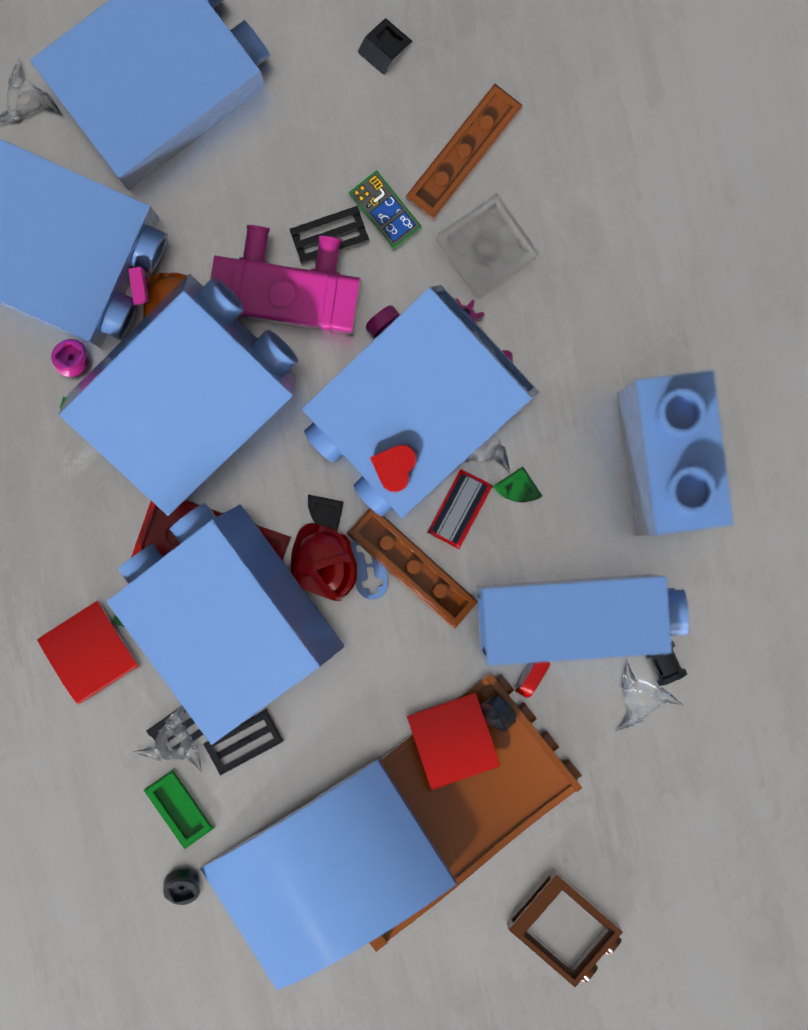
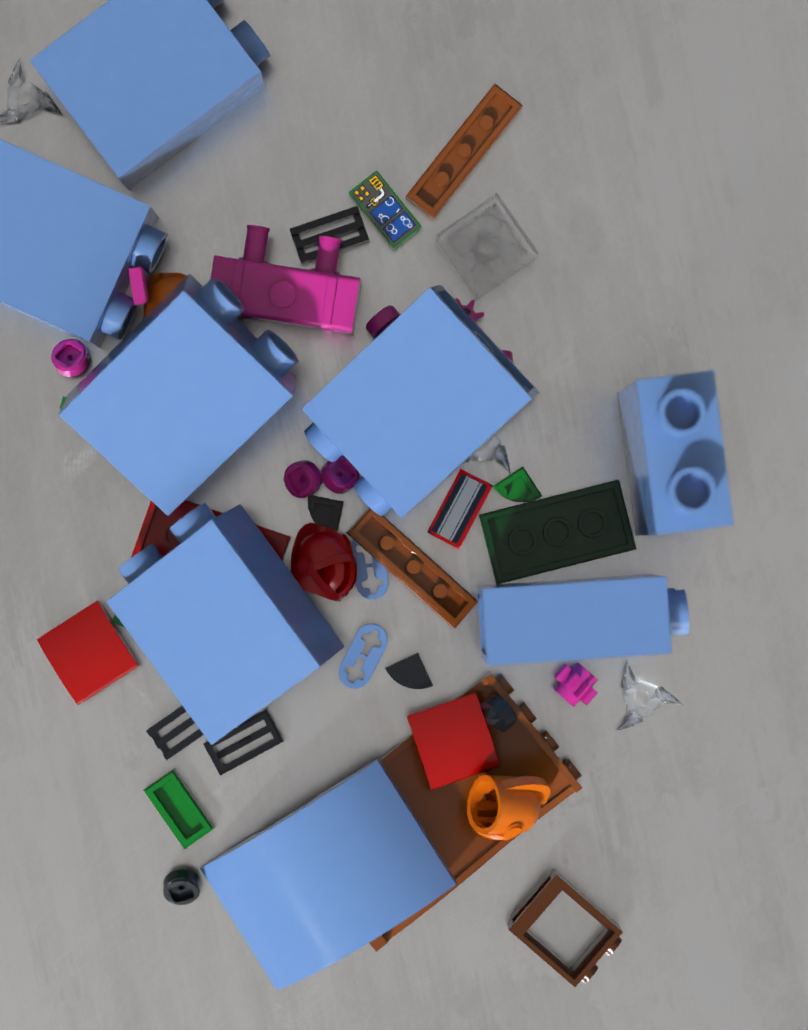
clear piece [133,706,202,773] -> none
black slope [358,18,413,74] -> none
red tile [370,444,418,492] -> none
red tile [515,662,550,698] -> none
black bush [644,640,687,687] -> none
none -> dark pink tile [284,460,322,498]
none -> dark pink tile [321,456,359,494]
none -> medium blue beam [339,623,388,689]
none -> black tile [385,653,433,689]
none -> orange helmet [467,774,551,840]
none -> dark green tile [479,479,637,585]
none -> dark pink gear [554,662,598,707]

